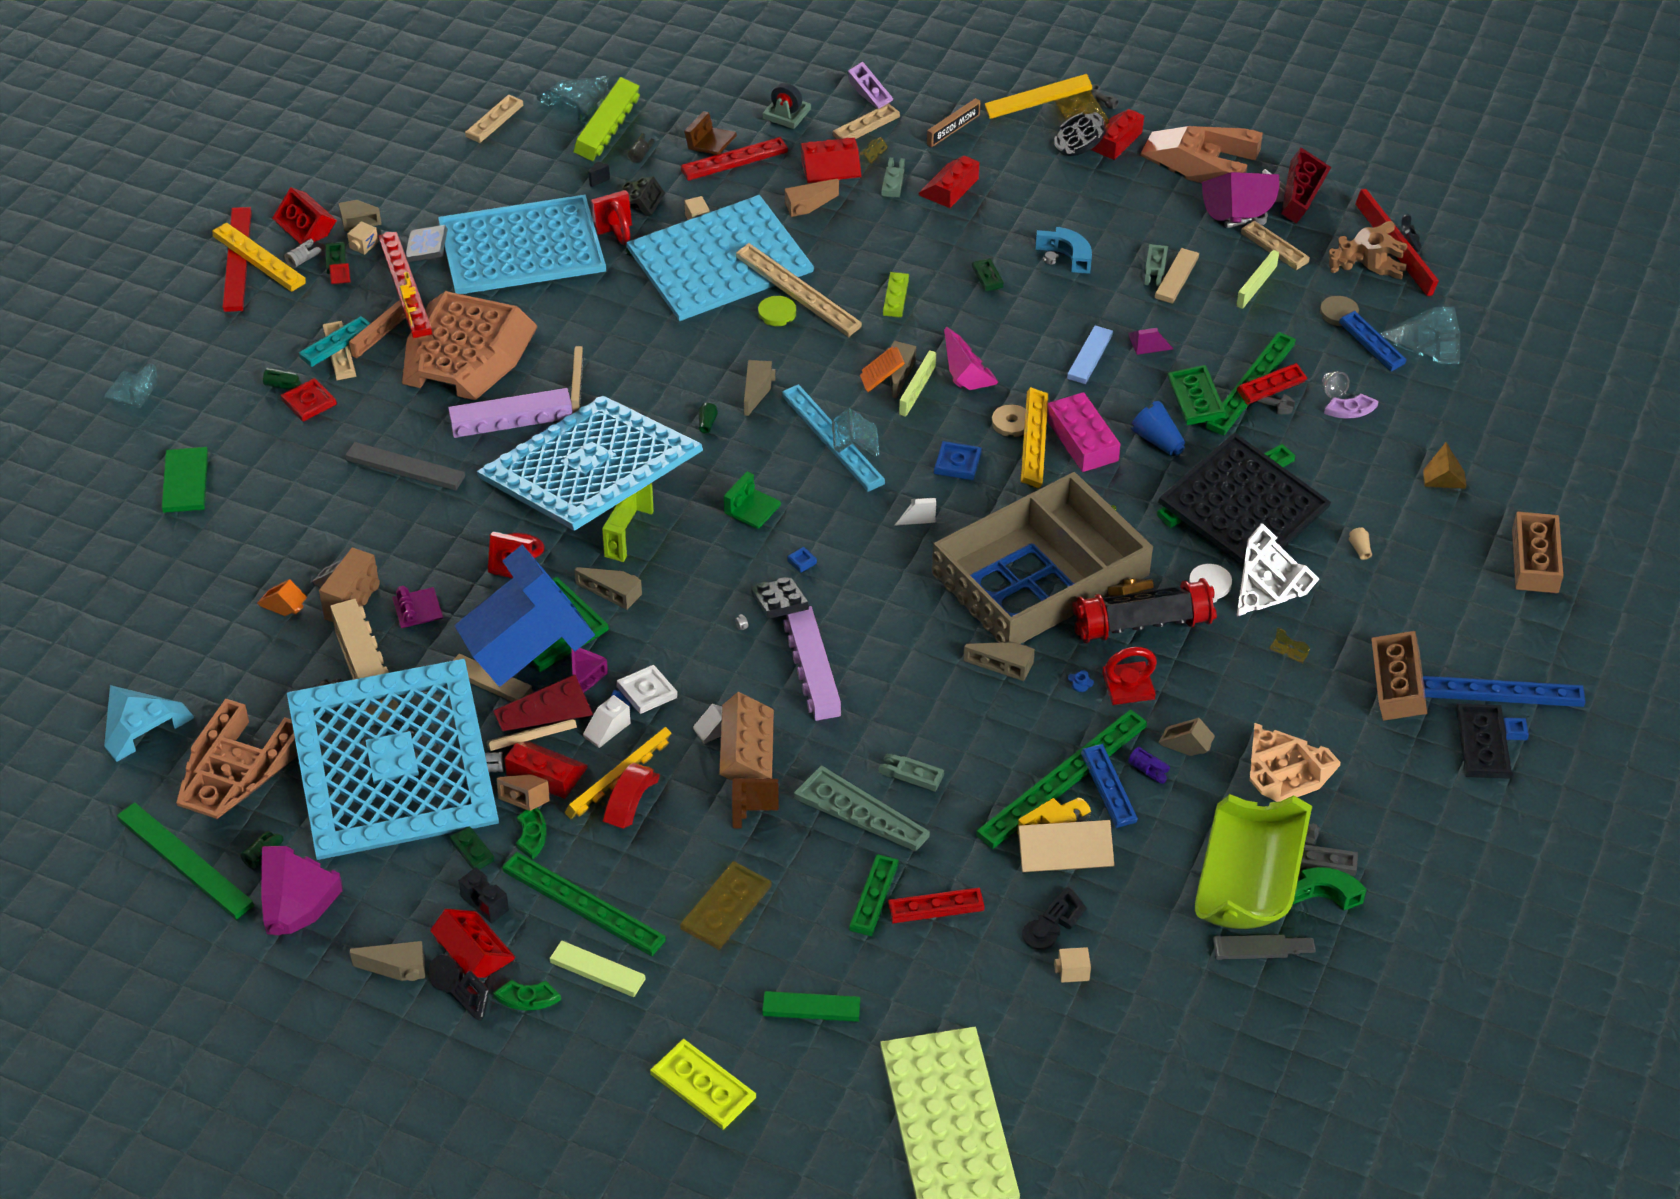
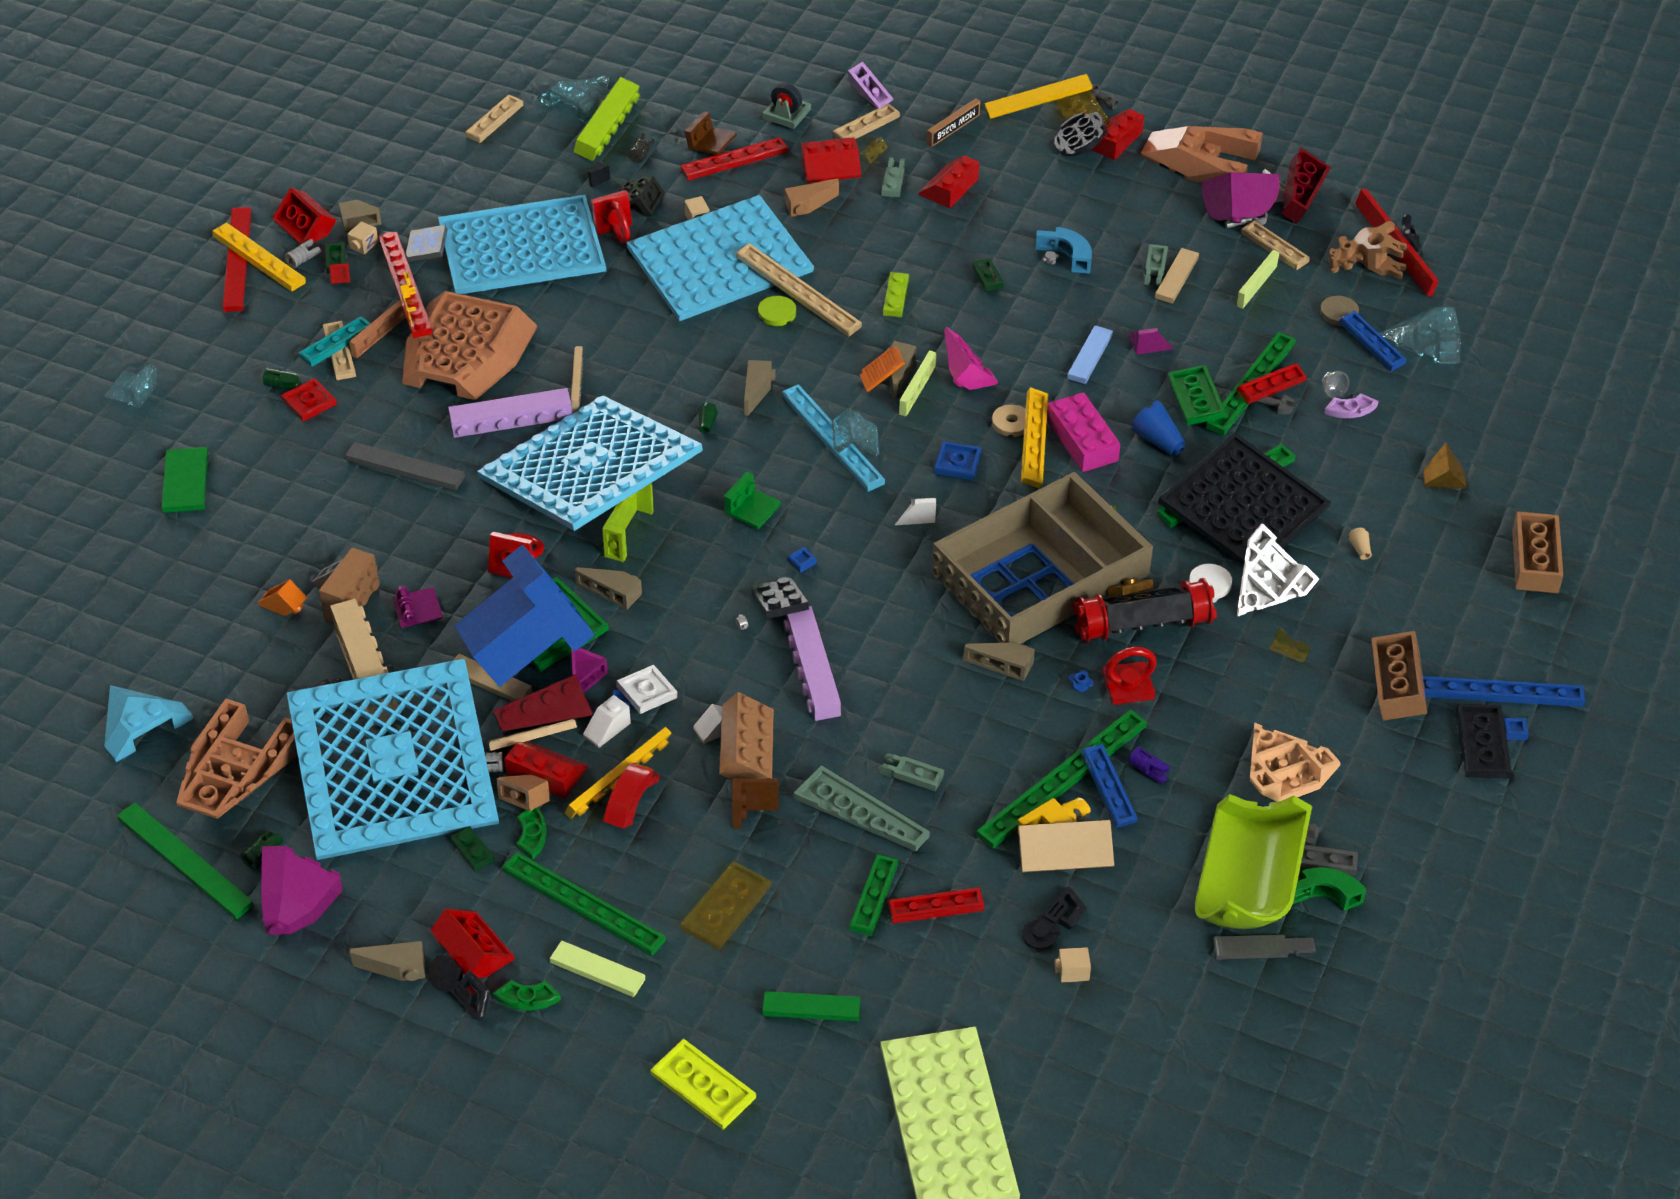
black brick [458,867,509,924] -> none
dark tan slope [1159,718,1215,756] -> none

